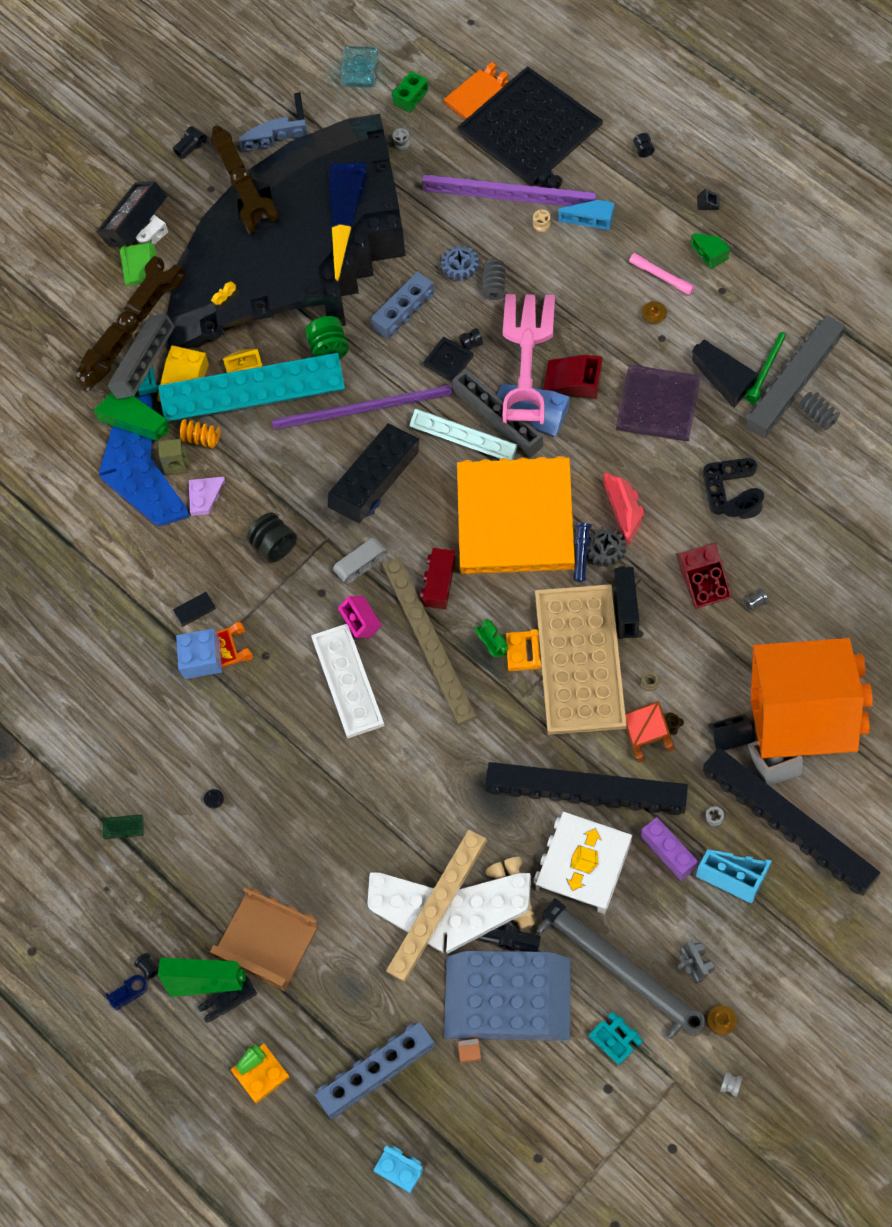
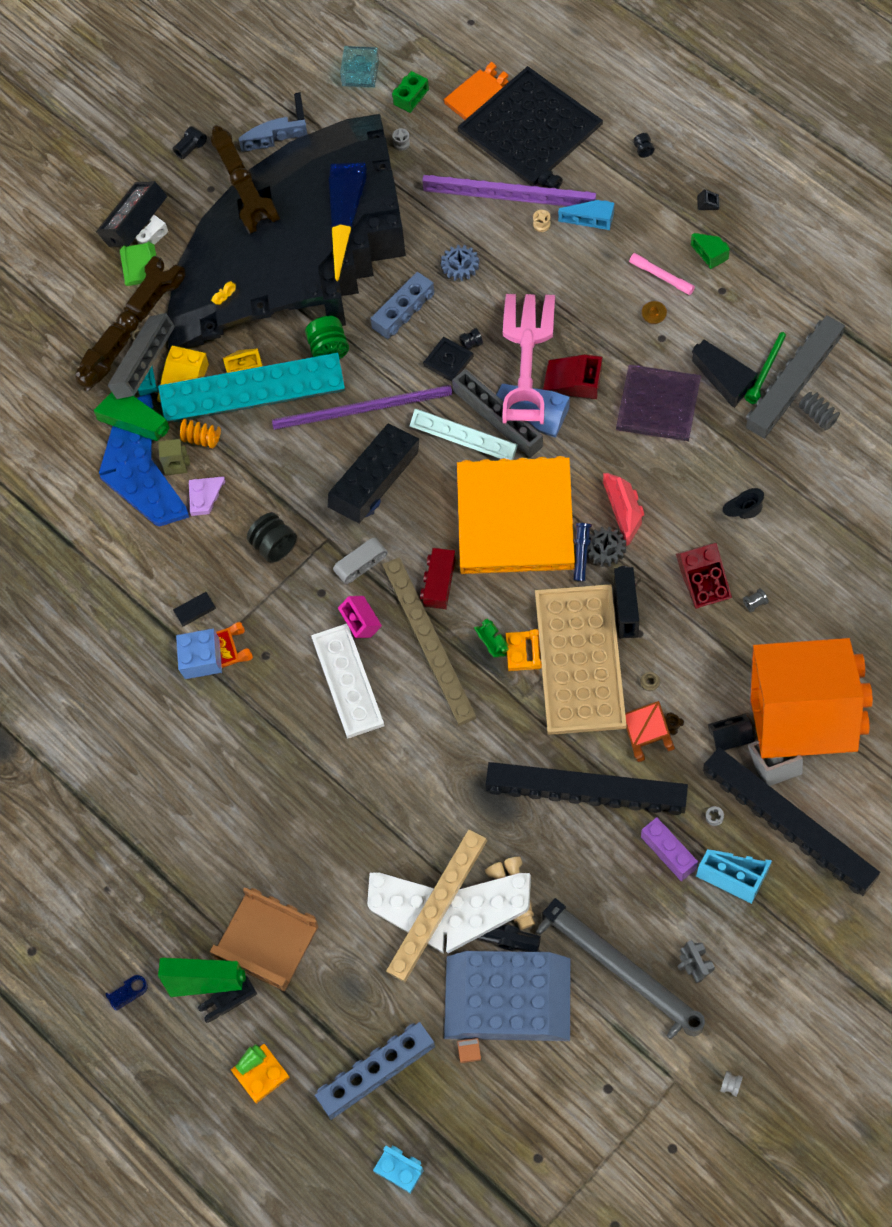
clear green plate [103,814,144,839] -> none
black bush [134,953,159,981] -> none
black plate [204,789,224,809] -> none
dark grey piece [483,259,506,300] -> none
white panel [533,812,632,915] -> none
teal plate [589,1011,644,1066] -> none
black beam [703,458,757,515] -> none
pearl gold piece [707,1005,737,1035] -> none

